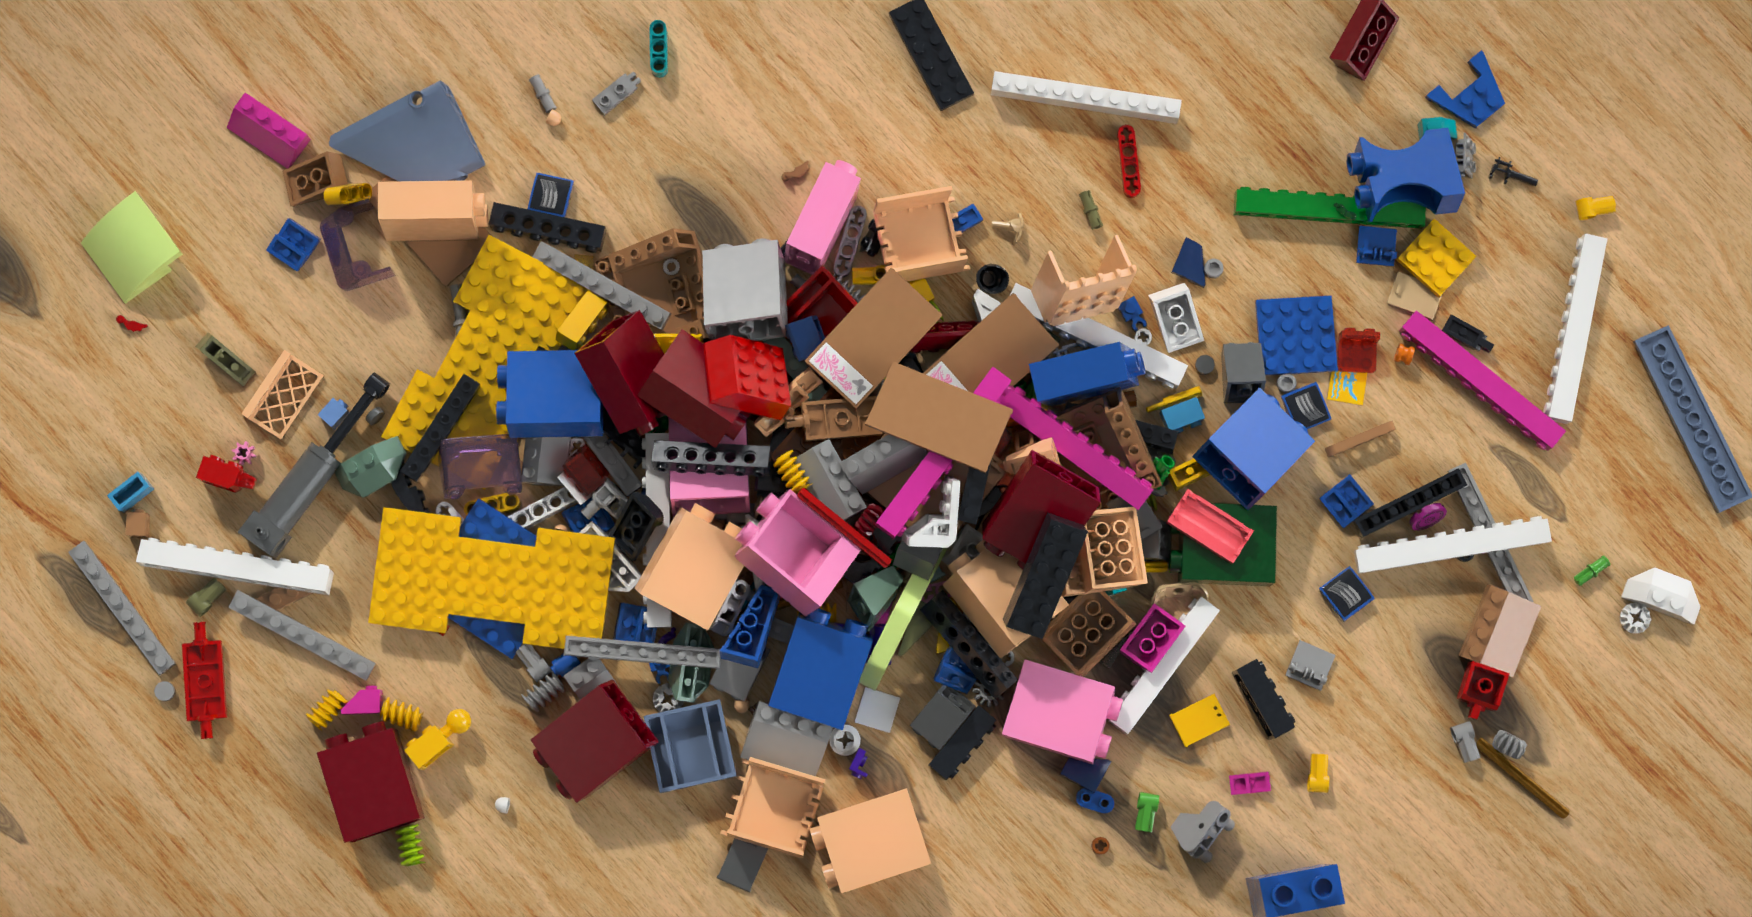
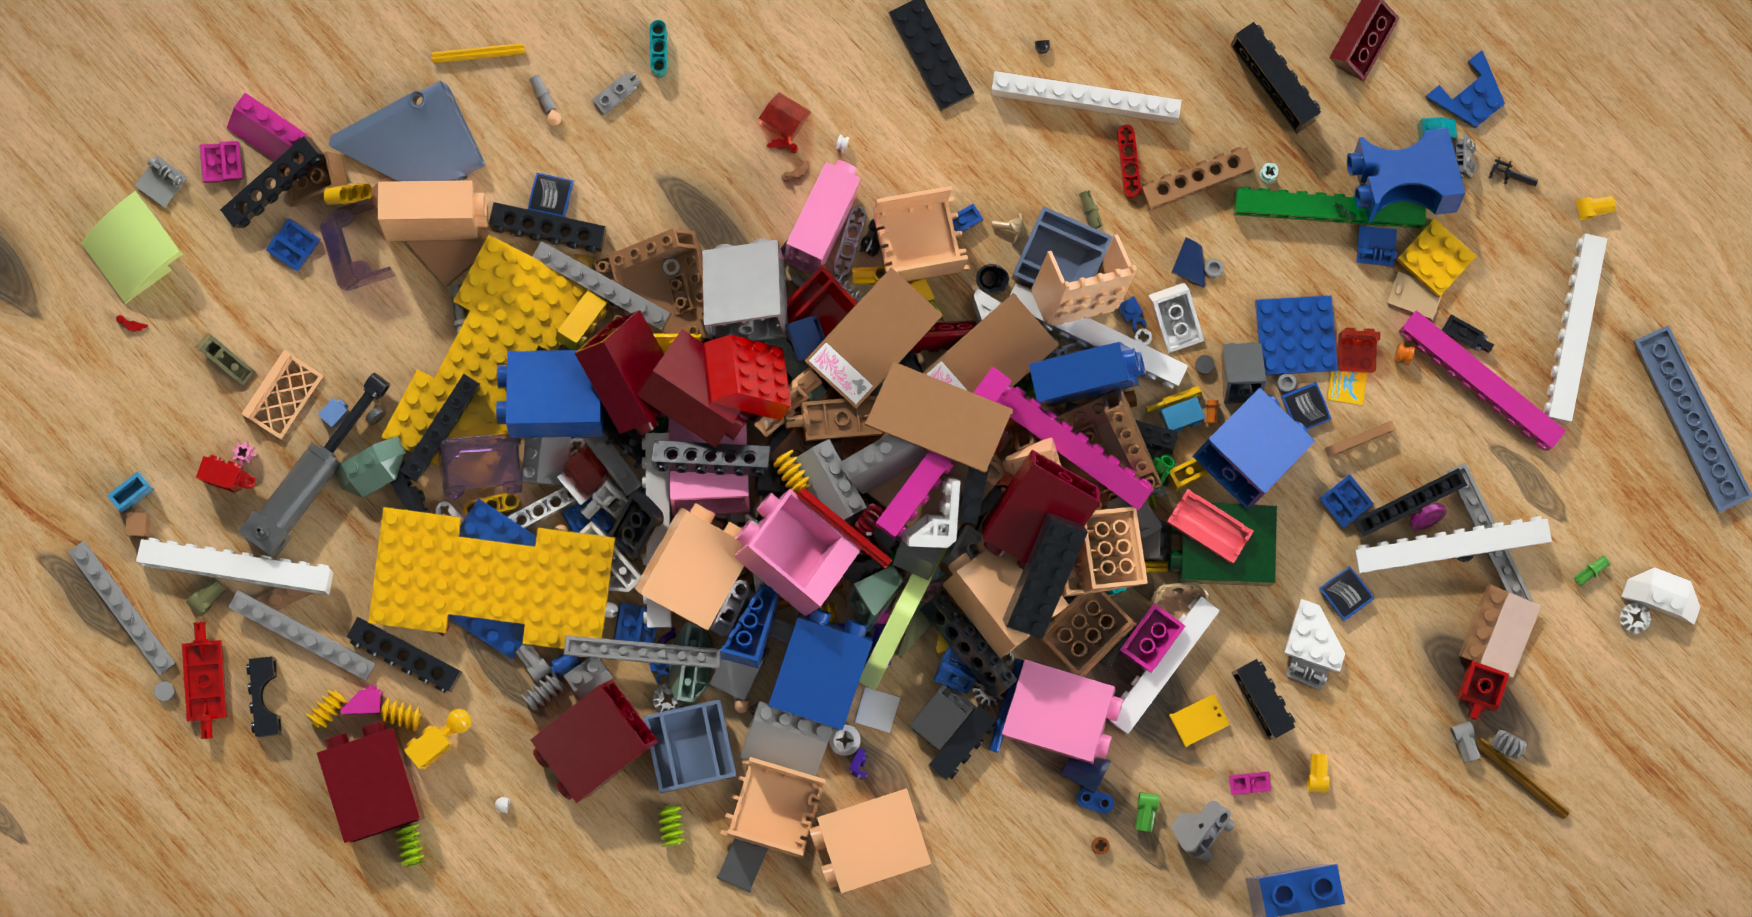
none -> light grey hinge [134,156,188,208]
none -> dark pink slope [199,141,243,183]
none -> black brick [220,136,324,228]
none -> black arch [246,656,282,737]
none -> black brick [347,617,462,693]
none -> yellow axle [431,43,525,63]
none -> white hinge [605,601,618,618]
none -> lime piece [657,805,686,847]
none -> clear red slope [759,92,811,143]
none -> red piece [767,138,798,153]
none -> white bush [835,134,849,153]
none -> blue axle [989,659,1024,752]
none -> sand blue slope [1011,206,1113,288]
none -> black hinge [1035,40,1050,54]
none -> medium nougat brick [1140,147,1256,212]
none -> orange pin [1205,400,1220,424]
none -> black brick [1231,22,1321,134]
none -> light aqua bush [1259,163,1279,183]
none -> white plate [1283,599,1345,673]

